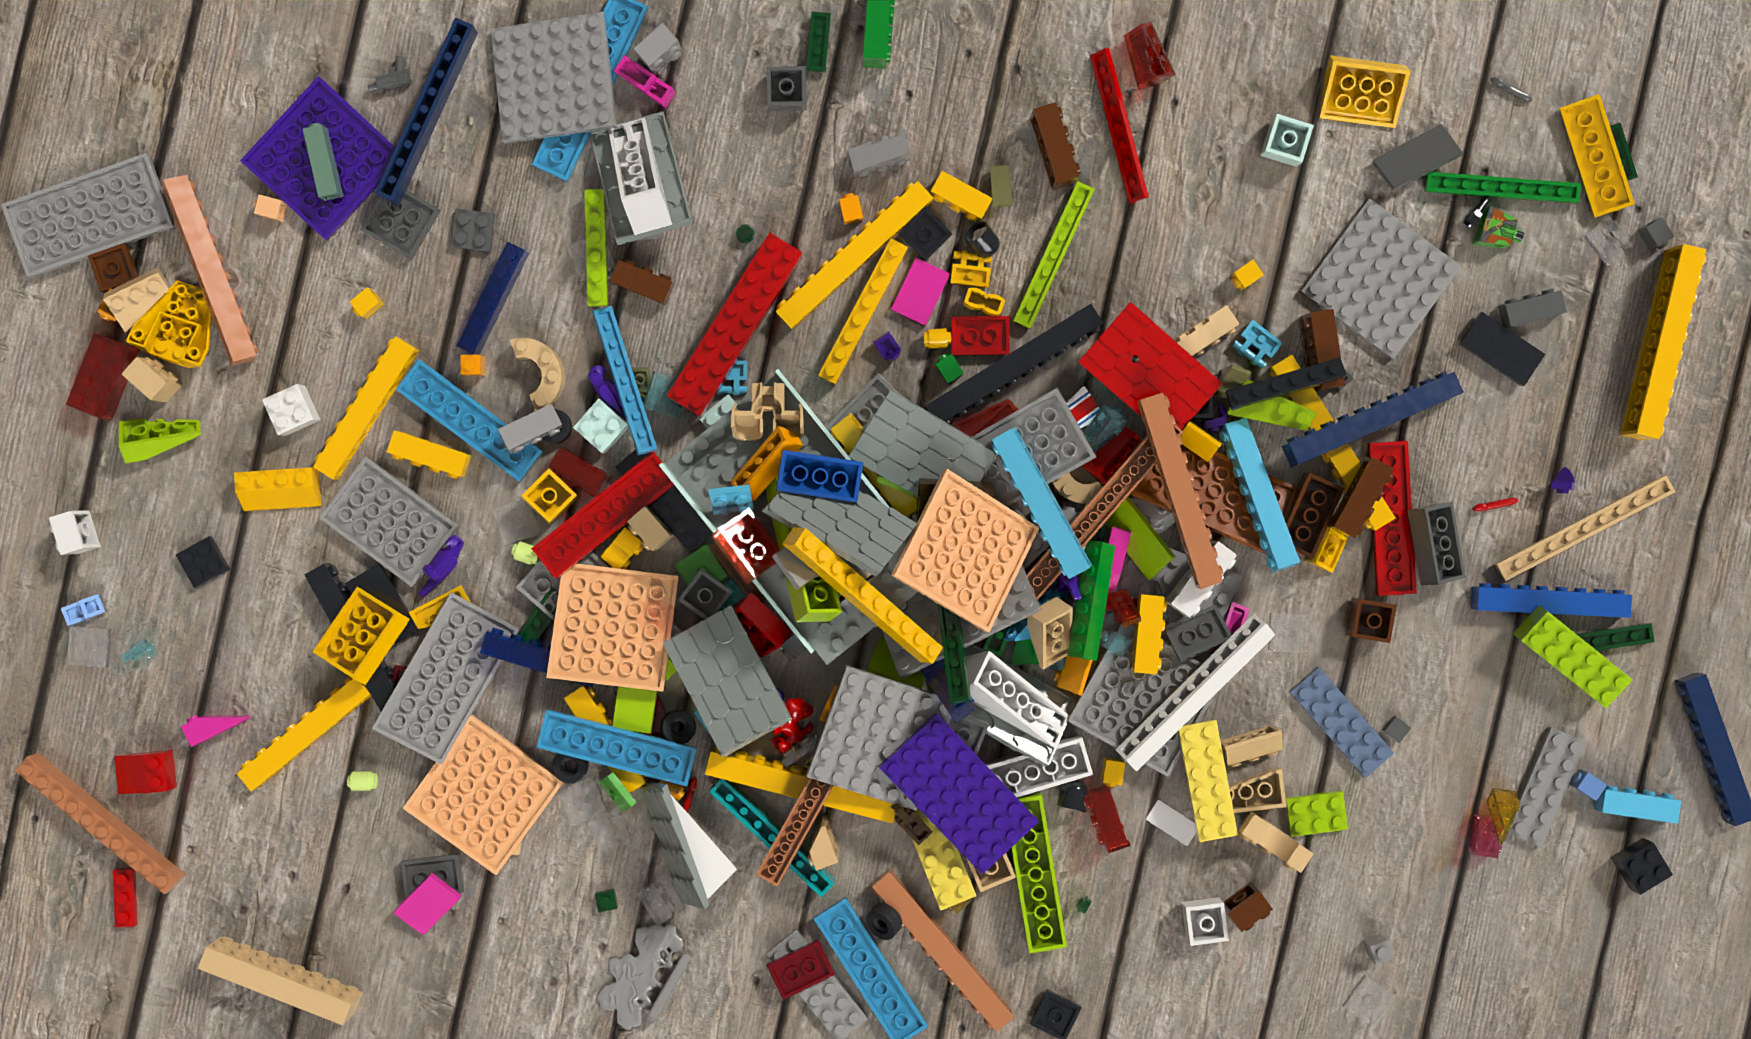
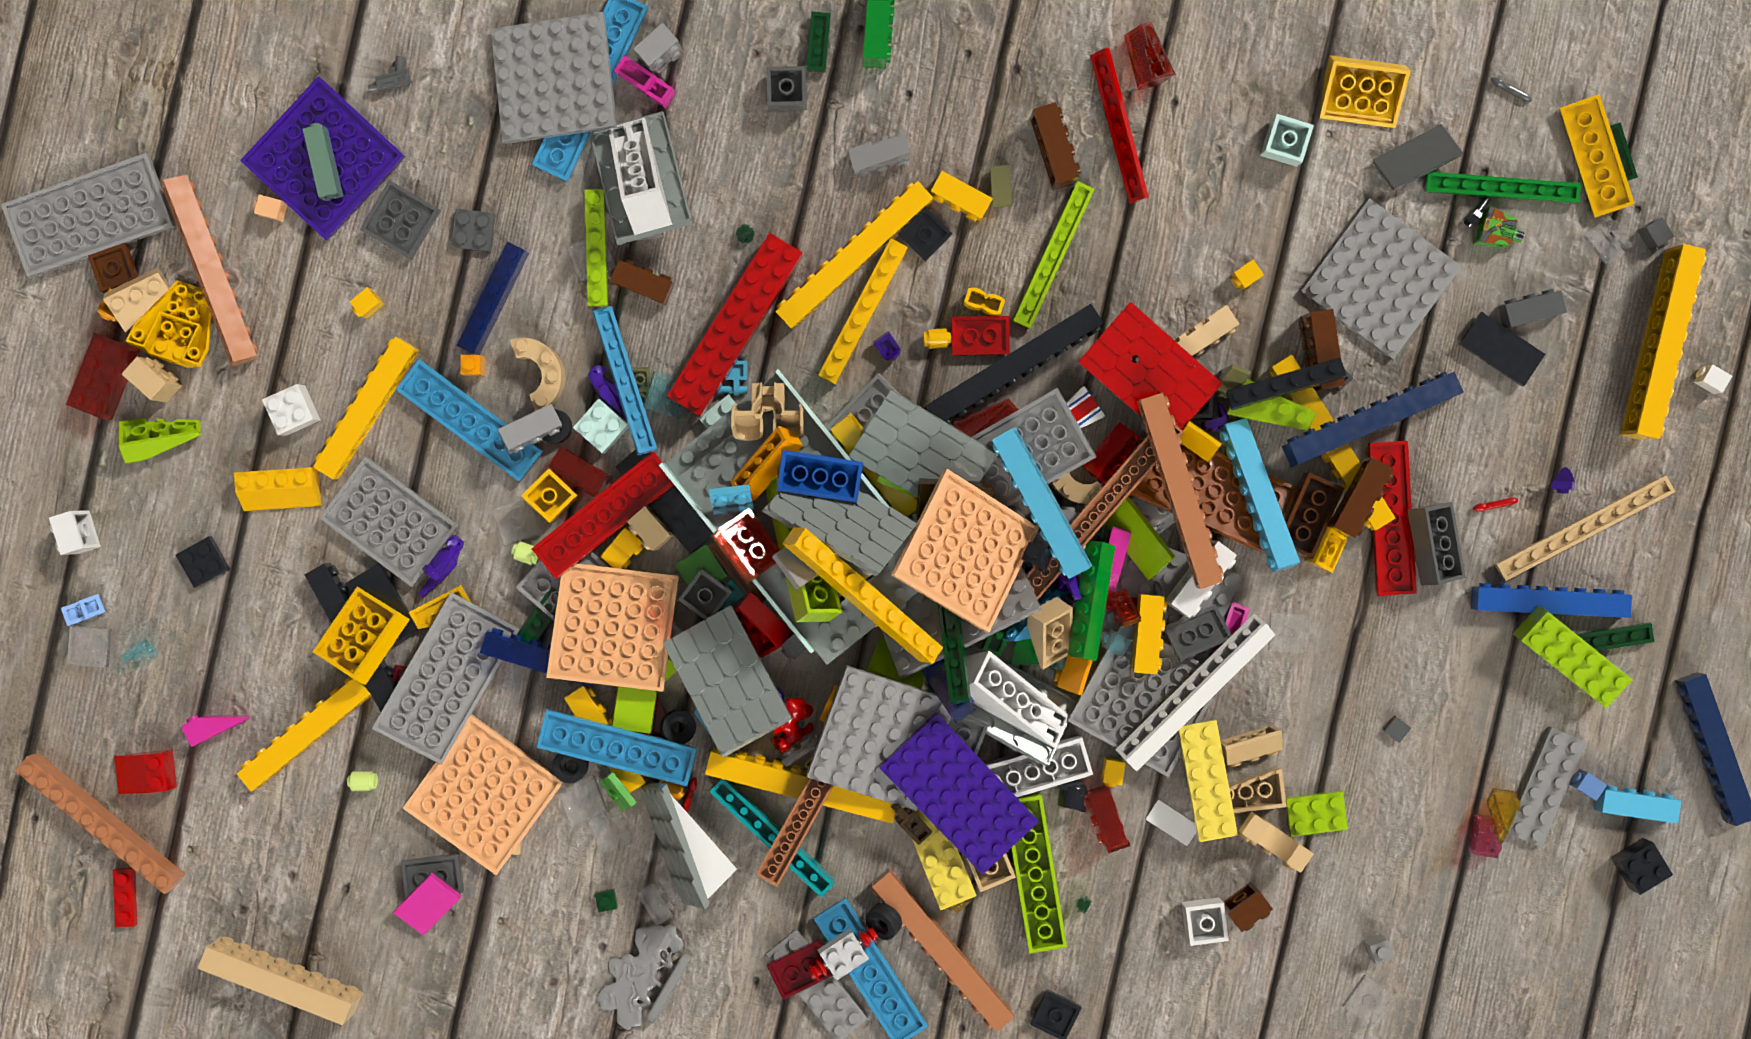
dark blue brick [375,17,478,207] -> none
yellow brick [387,430,472,479] -> none
tan slope [807,815,839,870] -> none
light orange brick [839,193,863,225] -> none
dark pink tile [891,257,950,326] -> none
green brick [935,353,964,385] -> none
yellow plate [950,250,992,288] -> none
black helmet [965,221,1000,258] -> none
clear light blue slope [1083,405,1128,453] -> none
medium azure plate [1232,320,1283,369] -> none
sand blue plate [1289,667,1394,778] -> none
reddish brown brick [1346,598,1397,643] -> none
none -> plate [807,926,878,981]
none -> black brick [1021,542,1052,572]
none -> white brick [1693,364,1732,394]

